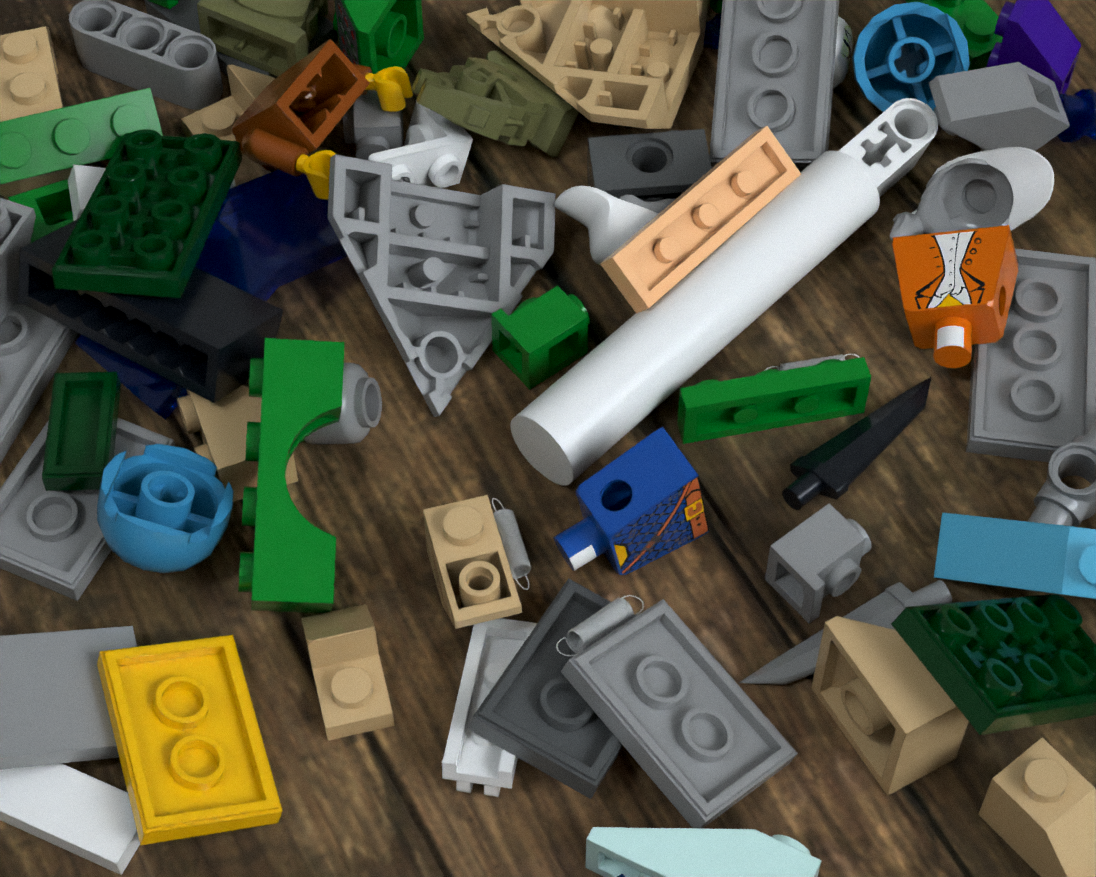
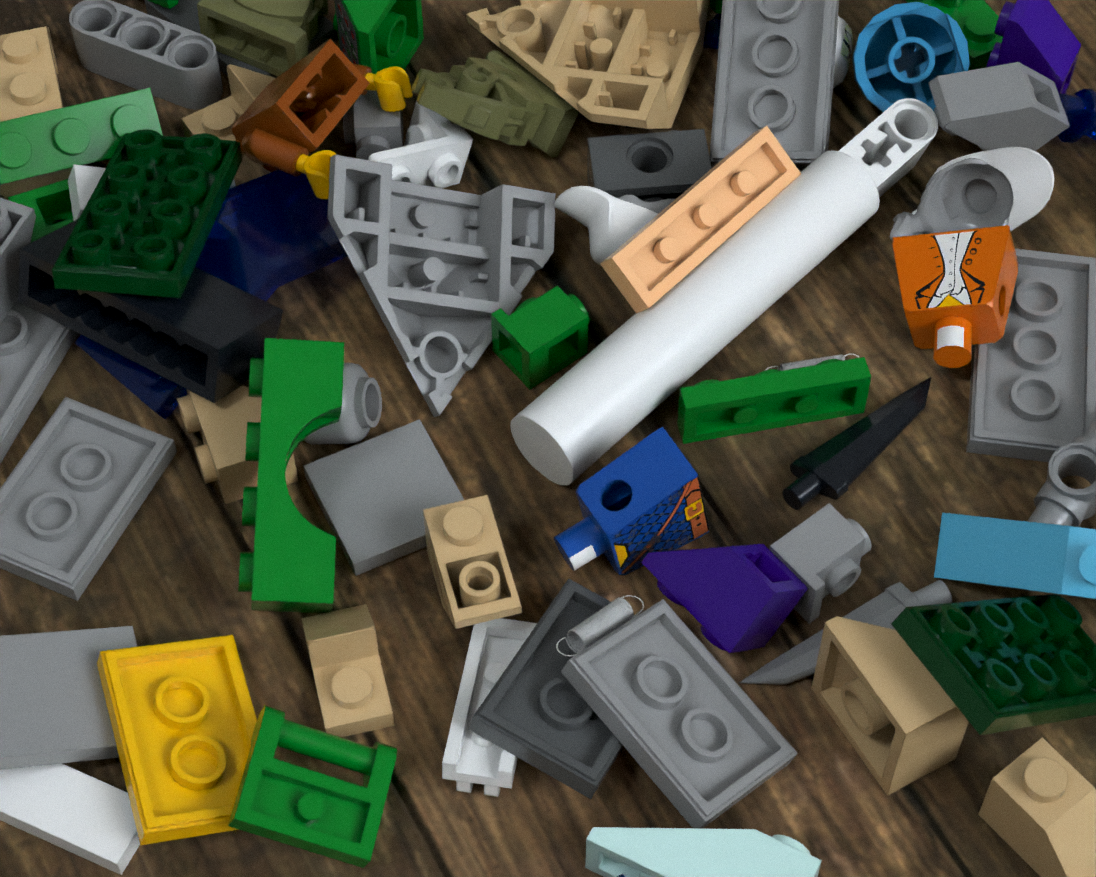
dark green tile [42,371,121,491] -> none
dark azure cylinder [97,444,233,573] -> none
white piece [492,498,531,590] -> none
none -> green plate [228,705,397,868]
none -> light grey tile [303,419,464,576]
none -> dark purple slope [641,544,808,653]

